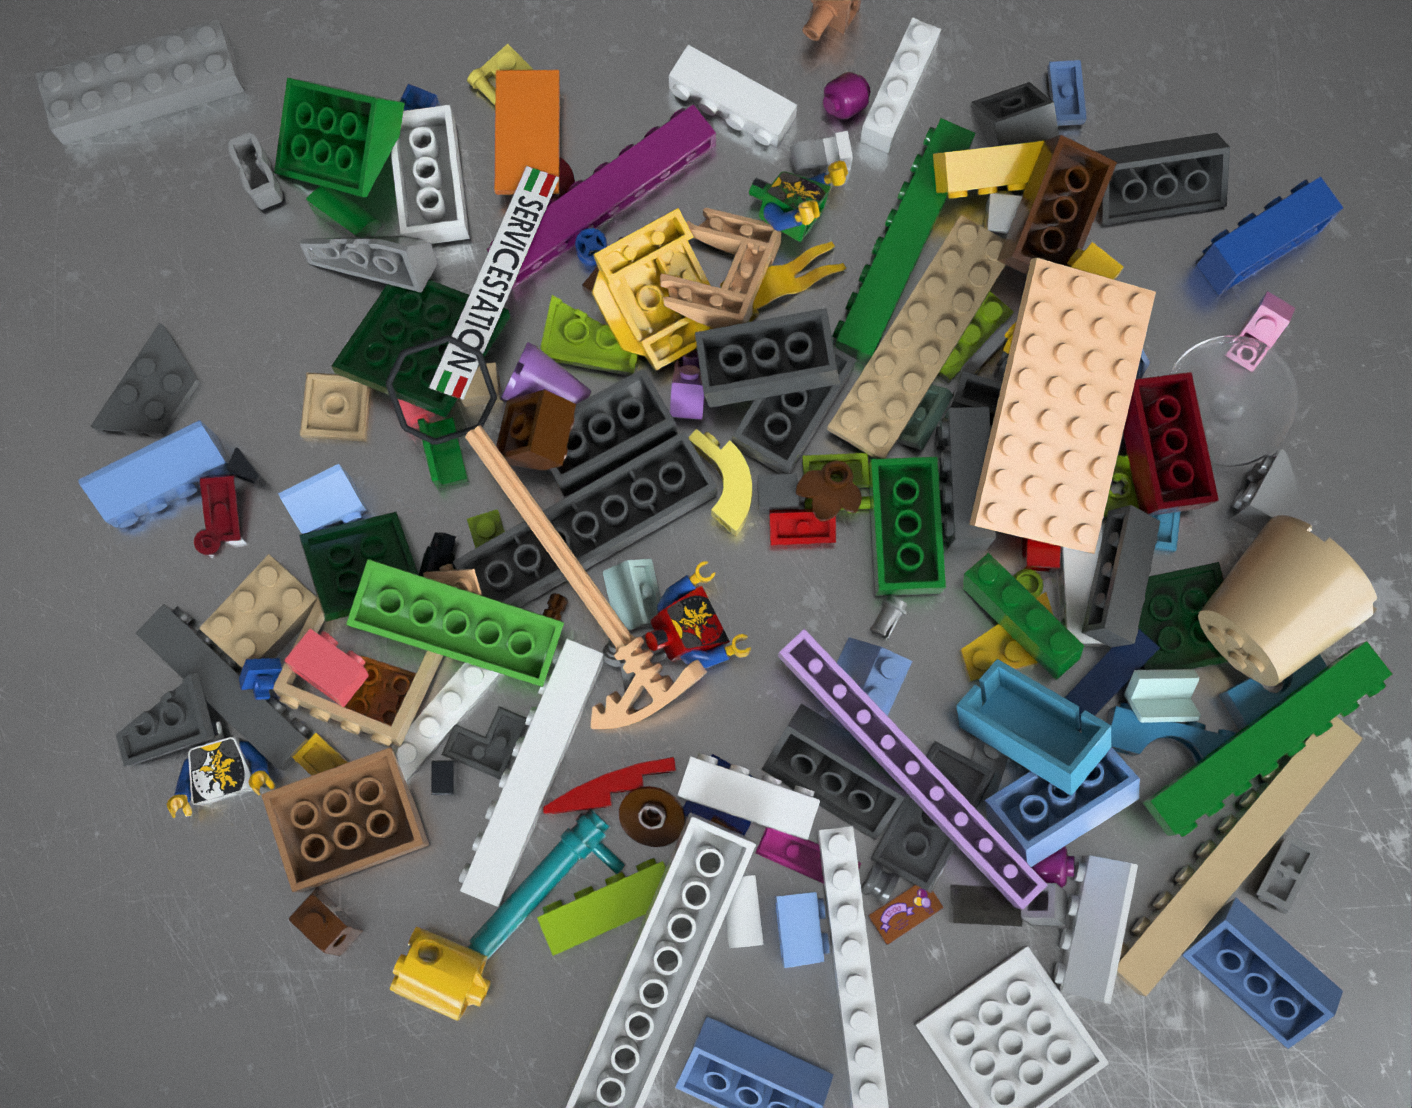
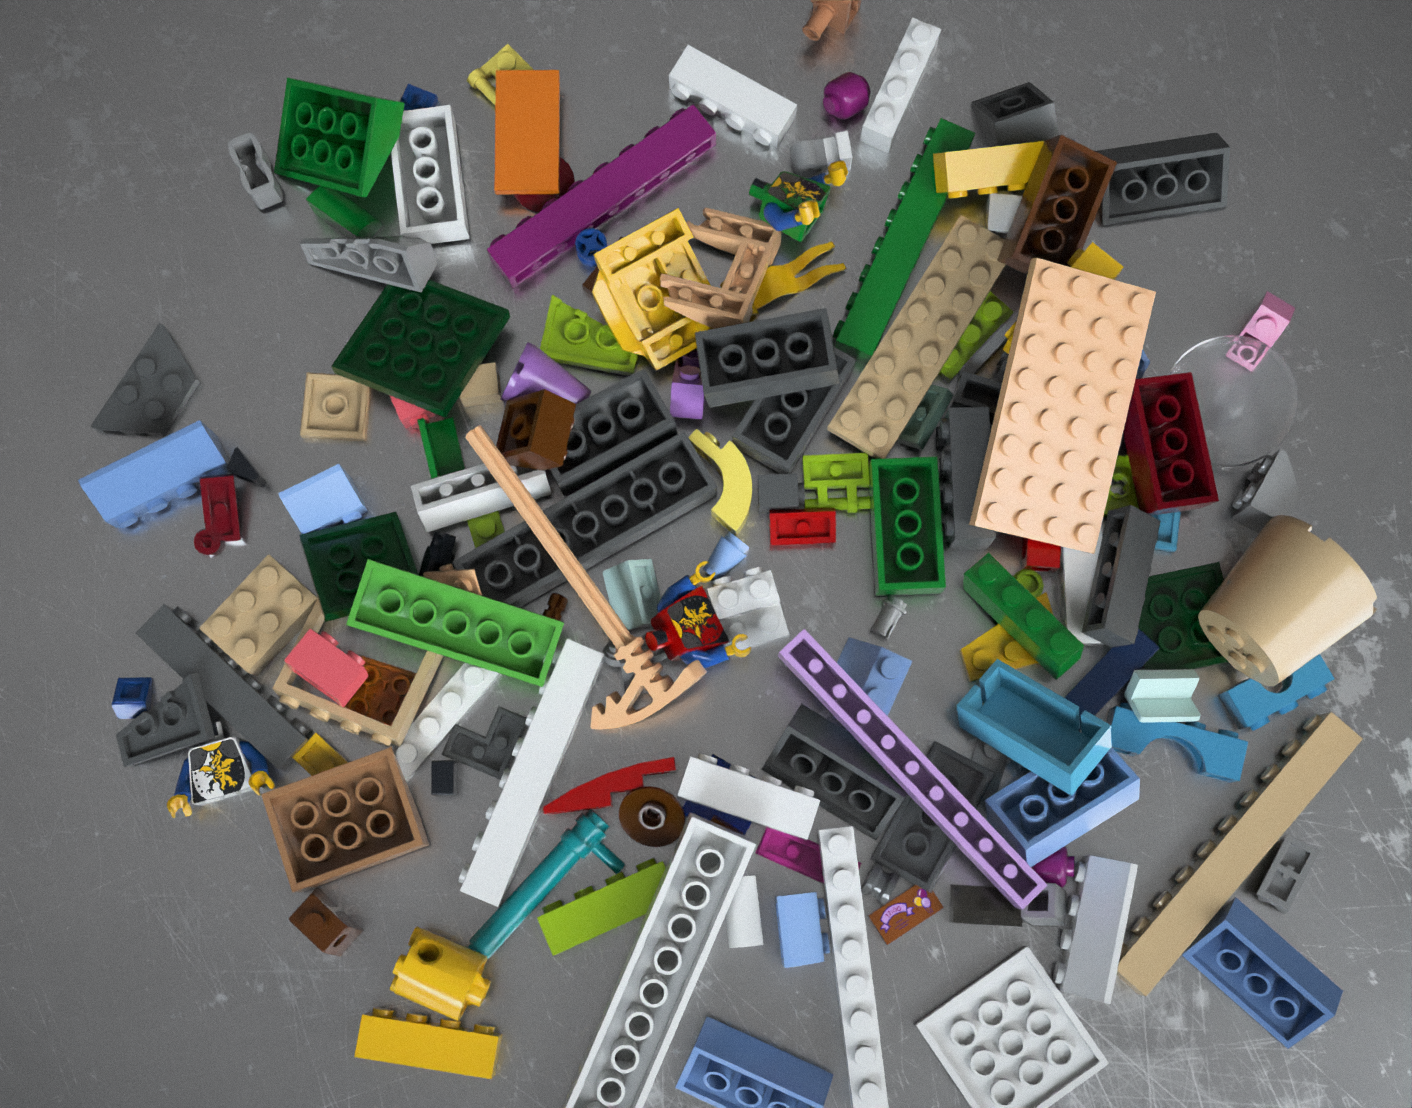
light grey brick [35,19,245,145] -> none
blue tile [239,658,282,700] -> none
black piece [386,336,497,445] -> none
white sticker [429,166,559,400] -> none
reddish brown plate [796,461,862,522] -> none
medium blue plate [1047,60,1086,126] -> none
green brick [1142,641,1393,837] -> none
blue brick [1197,177,1343,296] -> none
none -> blue slope [112,677,152,719]
none -> yellow brick [354,1007,502,1079]
none -> white brick [410,463,552,533]
none -> light blue cone [703,531,749,580]
none -> white plate [707,567,790,650]

